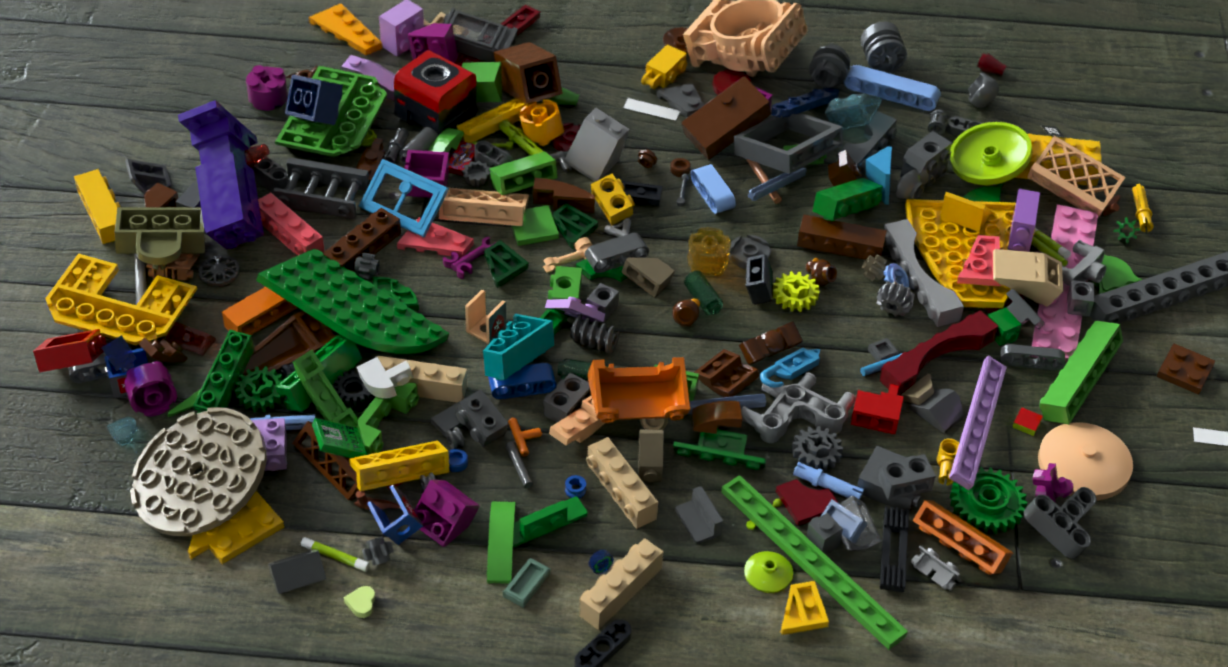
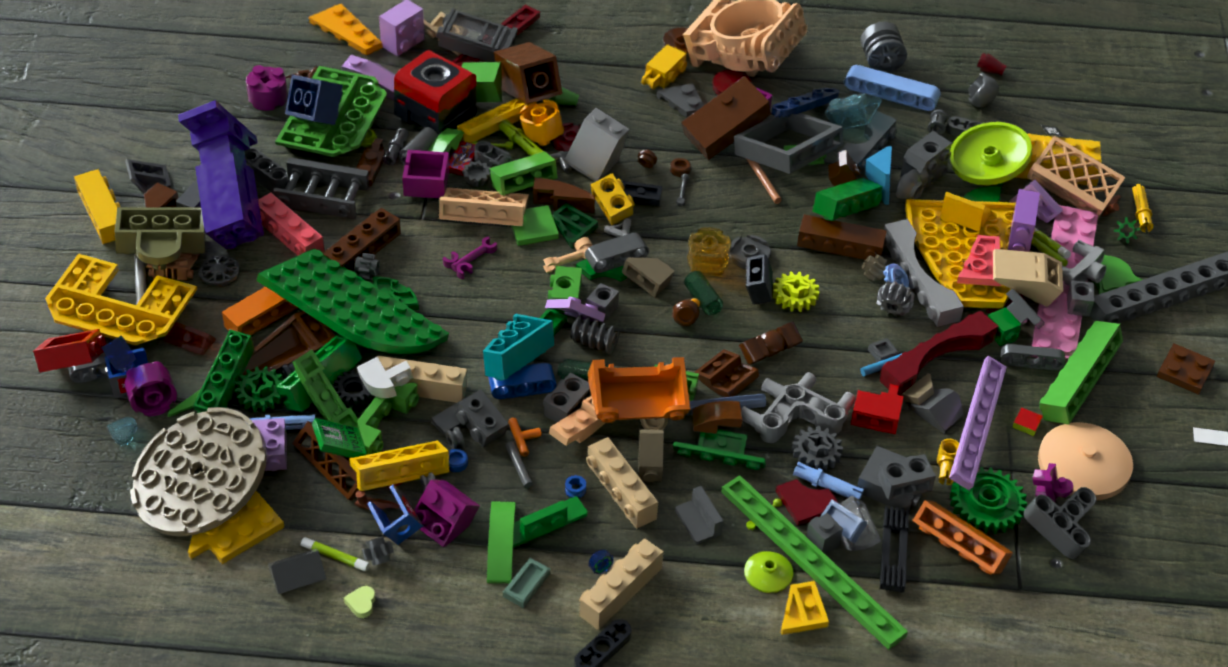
reddish brown slope [139,337,188,363] -> none
clear red cone [245,144,270,168] -> none
dark azure door [359,159,449,237] -> none
coral wing [397,217,474,258] -> none
magenta slope [408,23,458,63] -> none
light nougat piece [465,290,507,344] -> none
dark green wing [484,240,529,288] -> none
white sticker [623,98,680,121] -> none
light blue beam [691,165,736,214] -> none
sand blue axle [748,167,807,201] -> none
dark azure plate [760,348,820,388] -> none
reddish brown animal [806,258,837,287] -> none
dark grey piece [809,43,851,88] -> none
light grey hinge [911,546,961,591] -> none
none -> lavender wing [1009,180,1063,223]

